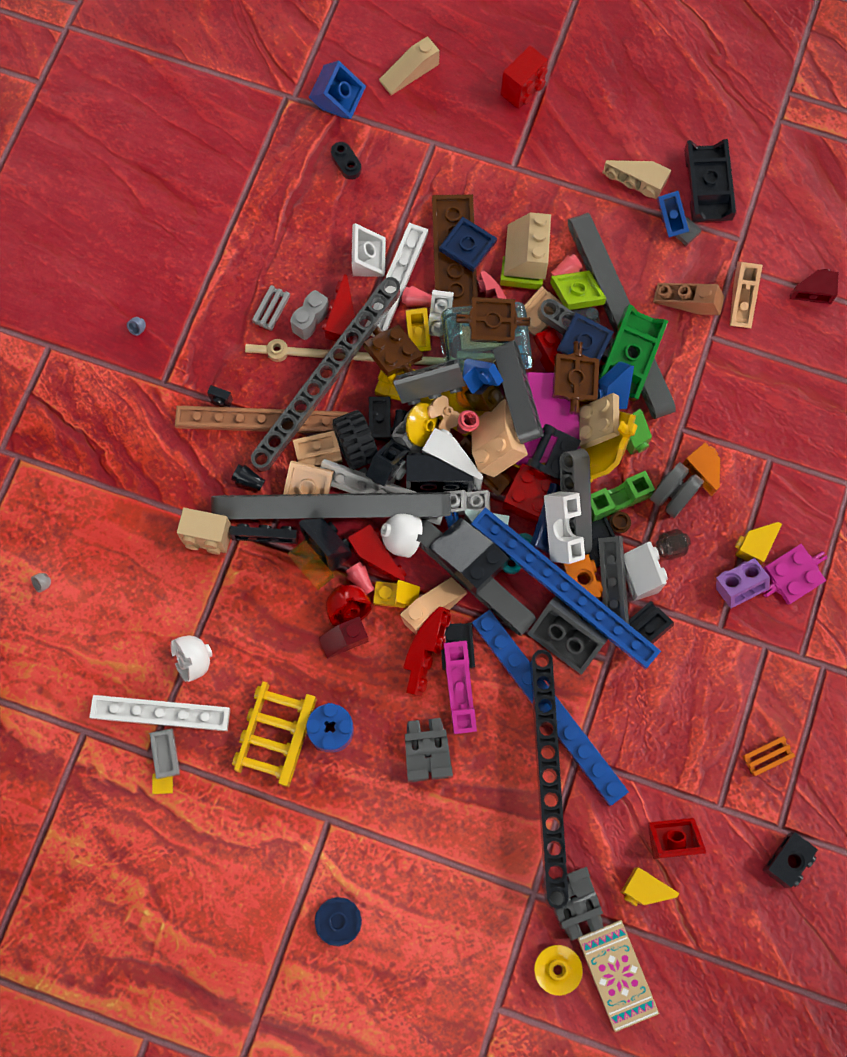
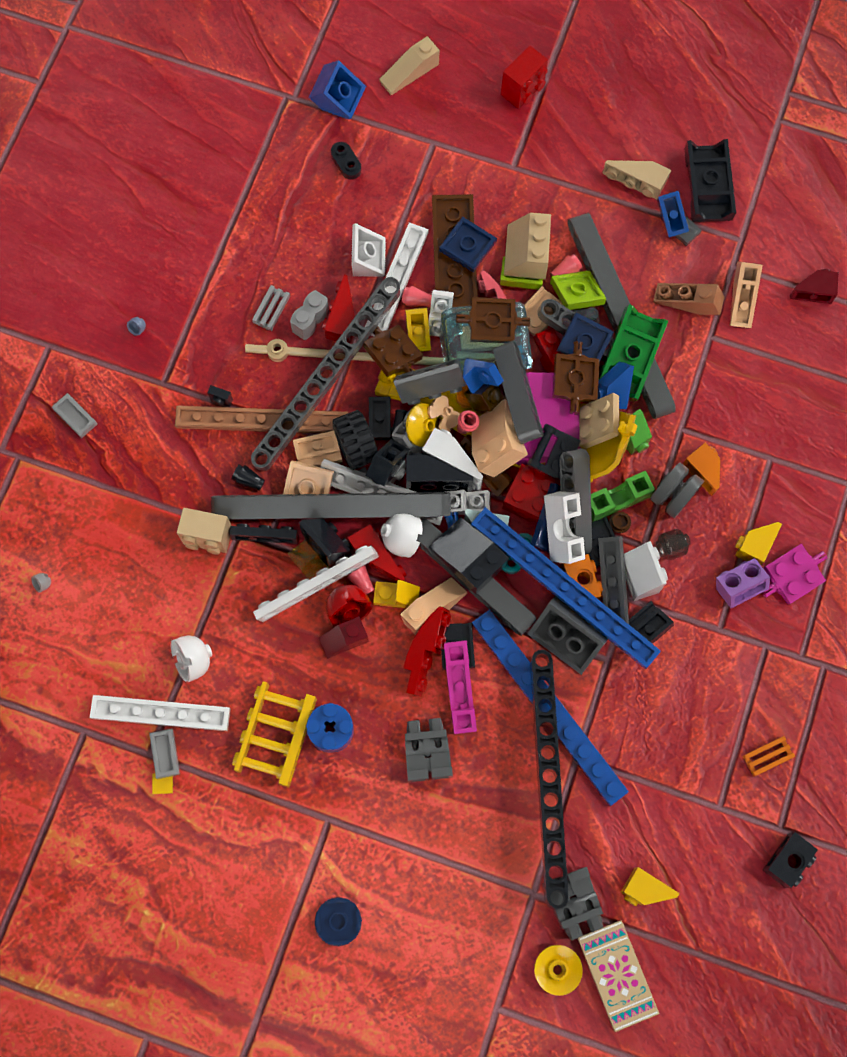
red slope [648,818,706,859] -> none
none -> light grey tile [52,393,97,438]
none -> white plate [253,546,379,622]

